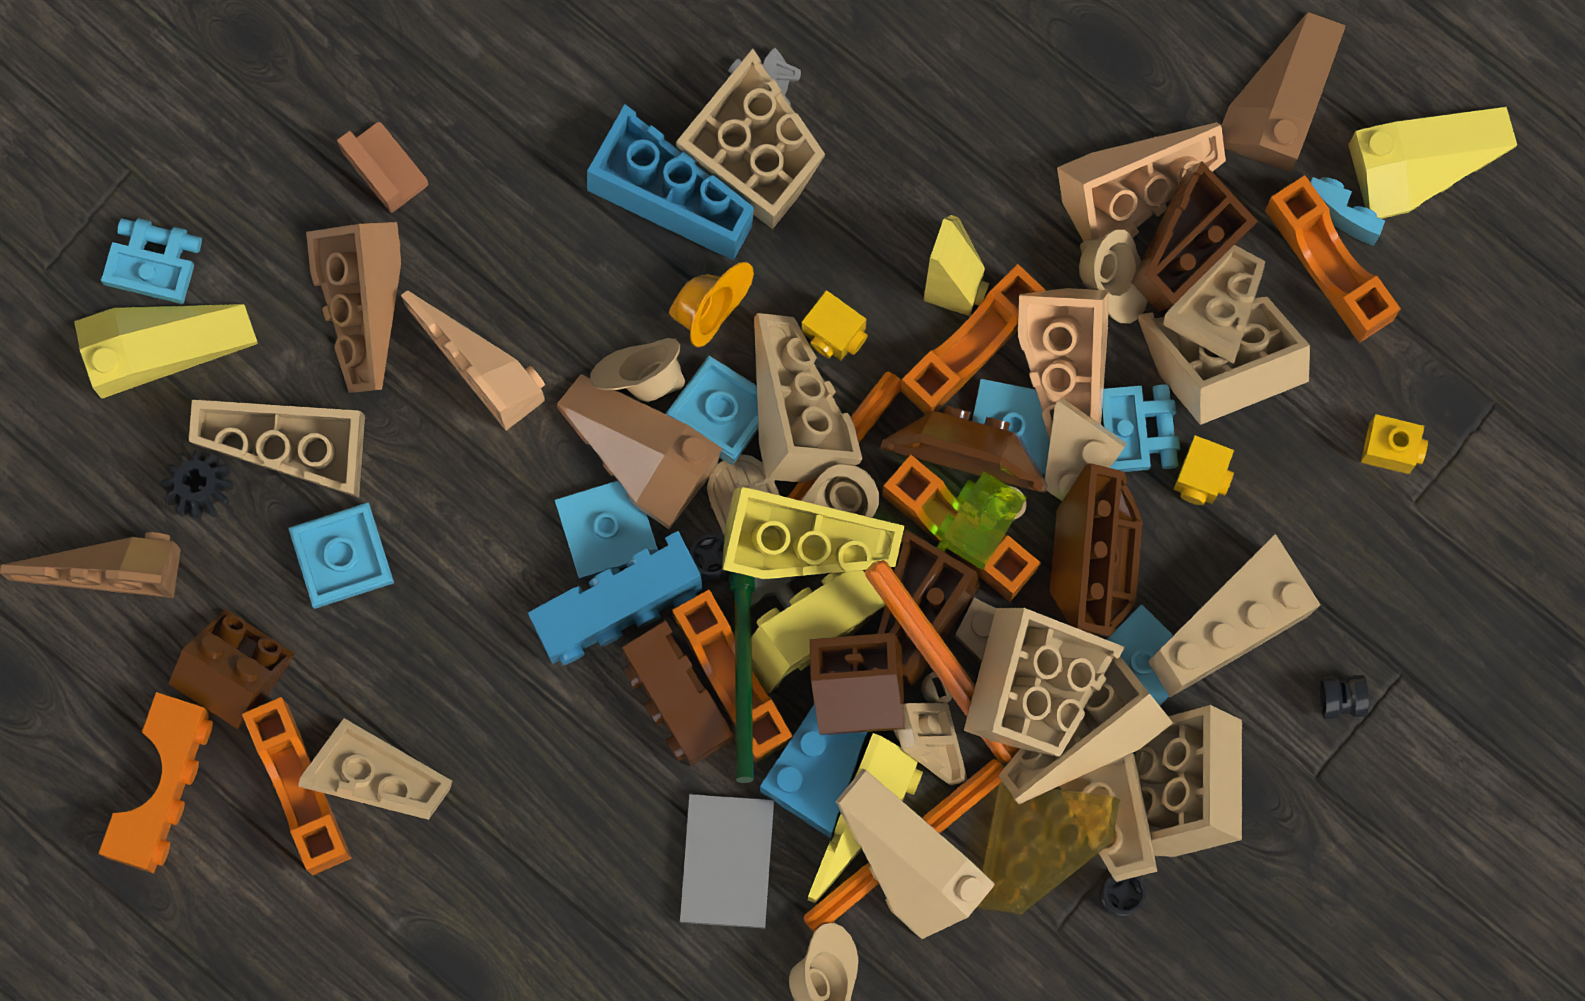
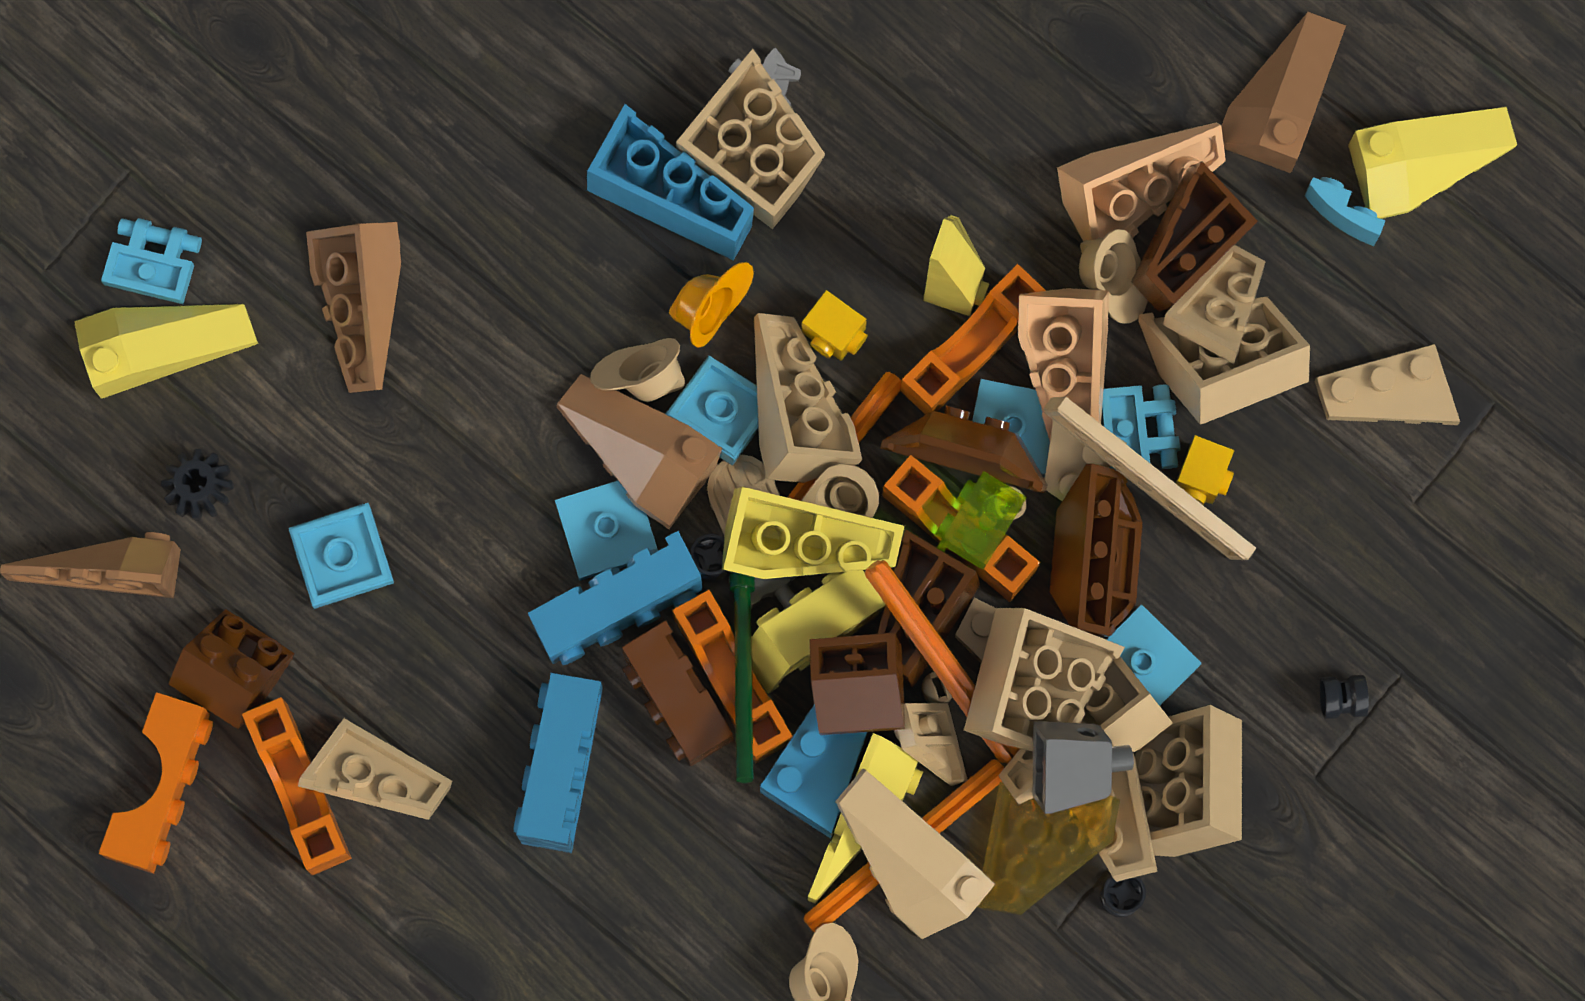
tan wedge [189,400,365,498] -> none
nougat panel [337,122,428,213] -> none
light nougat wedge [401,290,545,431] -> none
light grey tile [680,794,774,929] -> none
tan wedge [1148,534,1320,697] -> none
orange arch [1265,175,1401,343] -> none
yellow brick [1360,414,1428,474] -> none
none -> dark azure wedge [514,673,603,853]
none -> torso [1032,721,1134,814]
none -> tan tile [1043,397,1256,560]
none -> tan wing [1314,344,1460,425]

